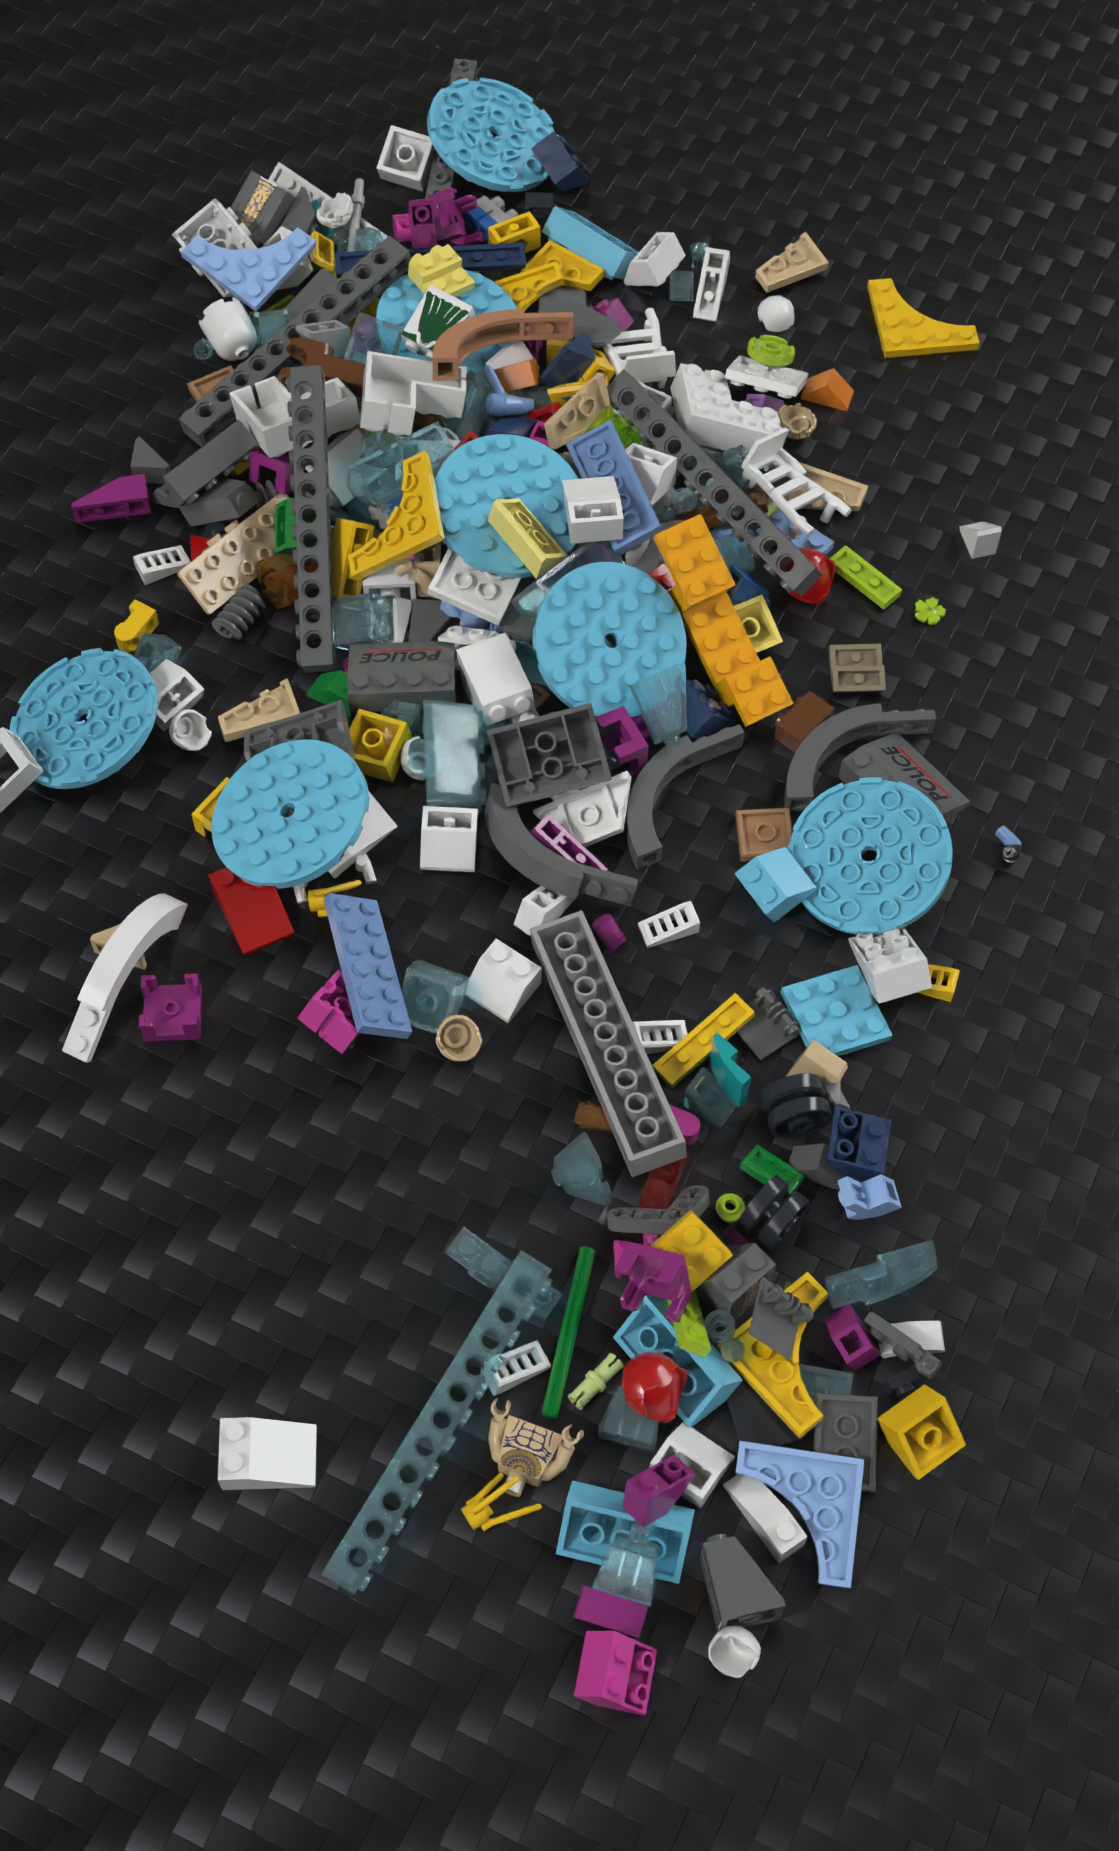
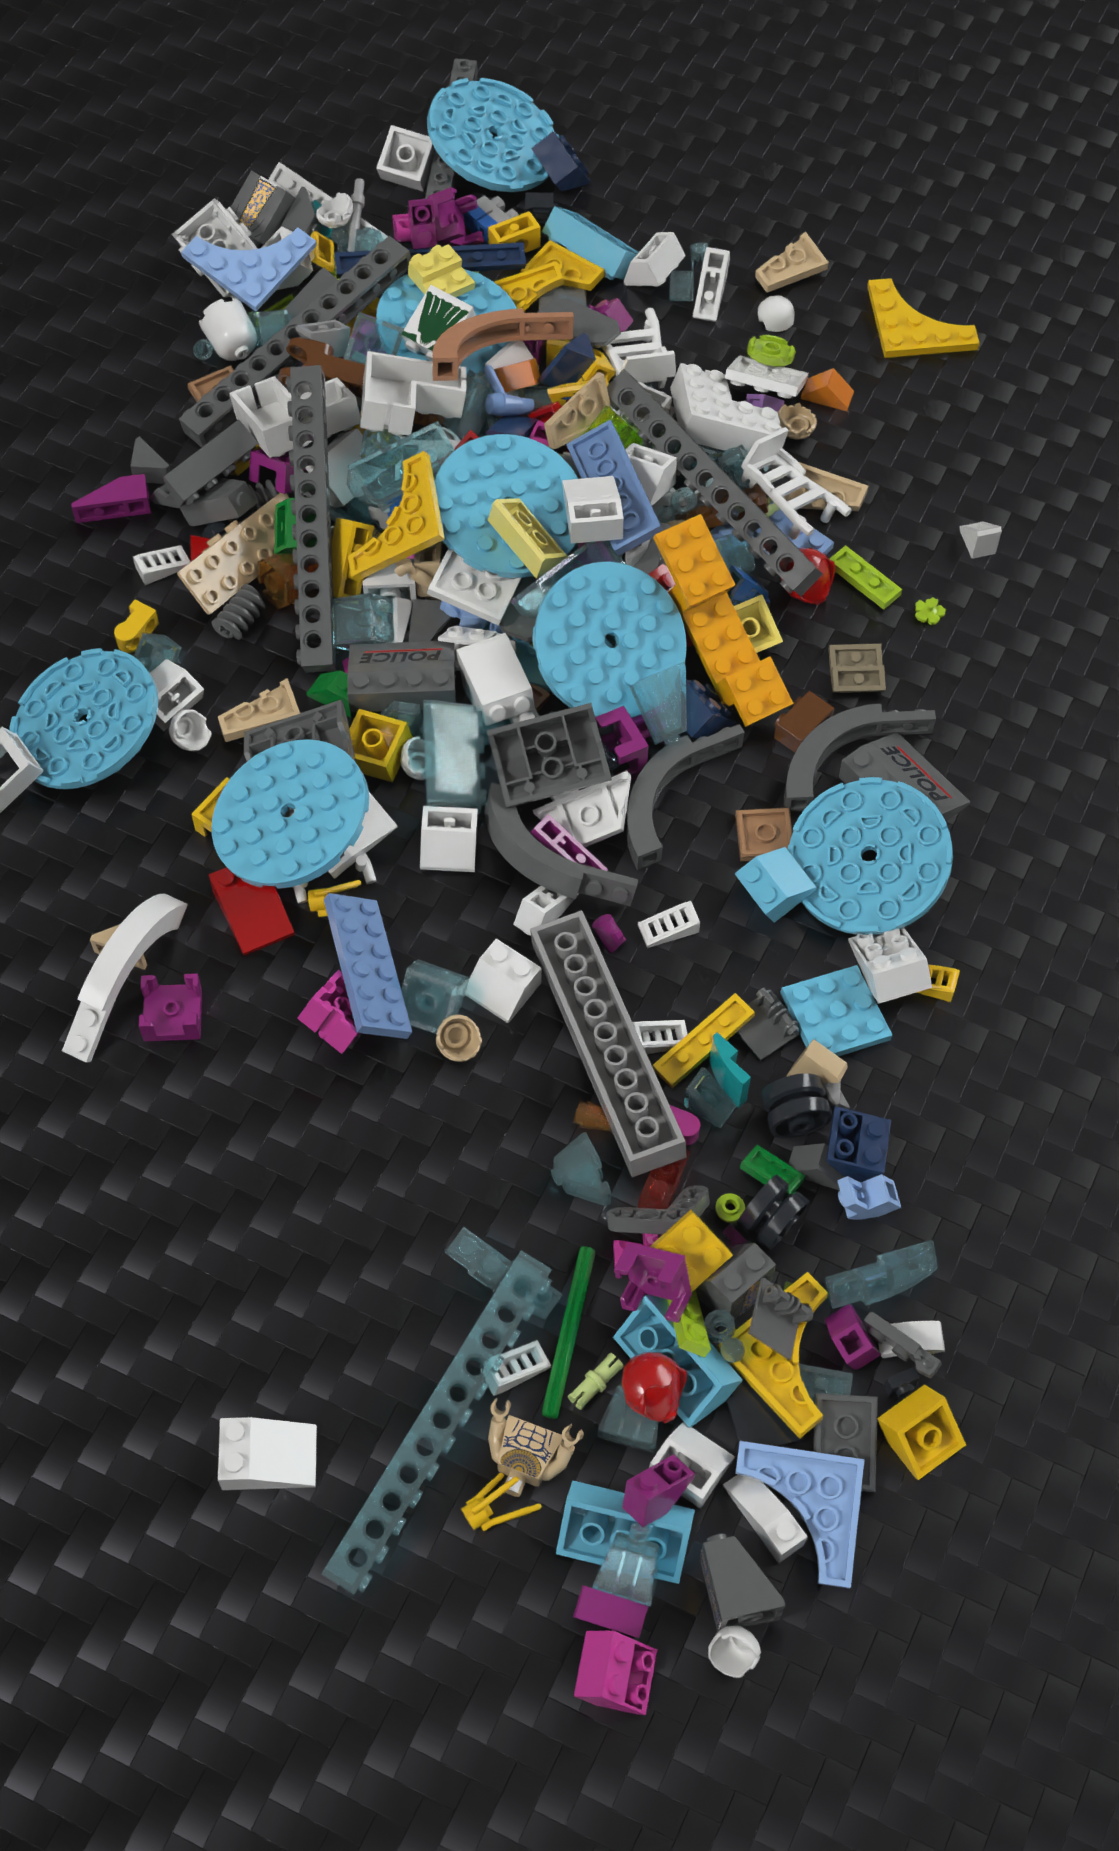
arm [995,825,1021,863] -> none

